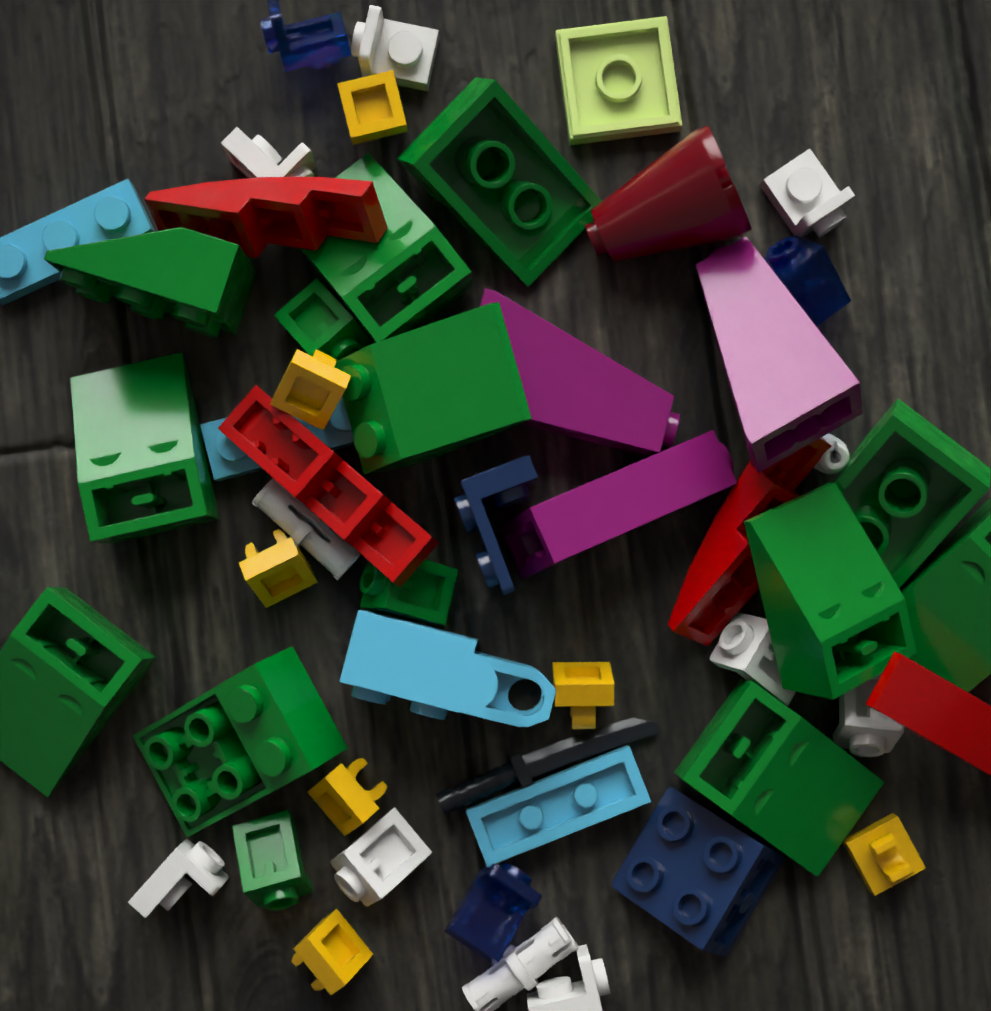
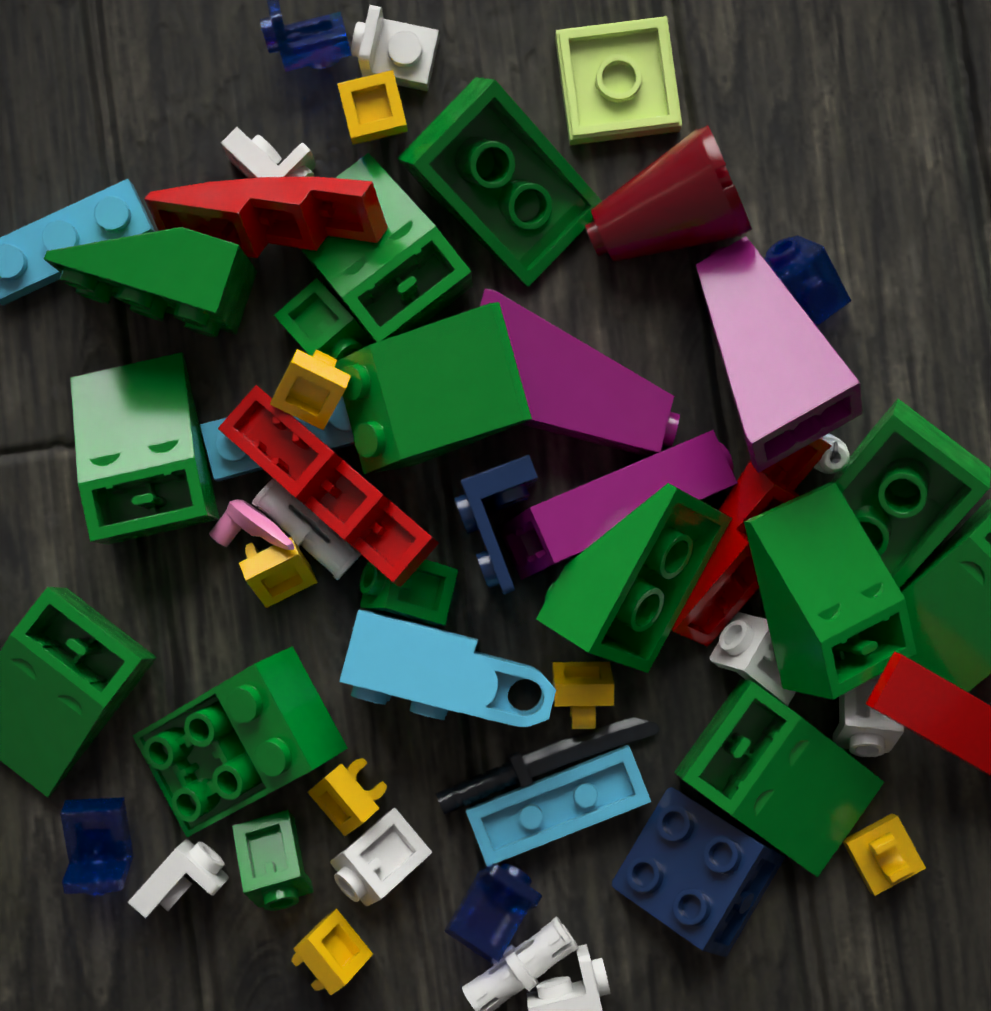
white bracket [760,149,855,240] -> none
none -> clear blue bracket [60,797,134,895]
none -> bright pink bar [209,499,294,550]
none -> green slope [536,483,732,673]

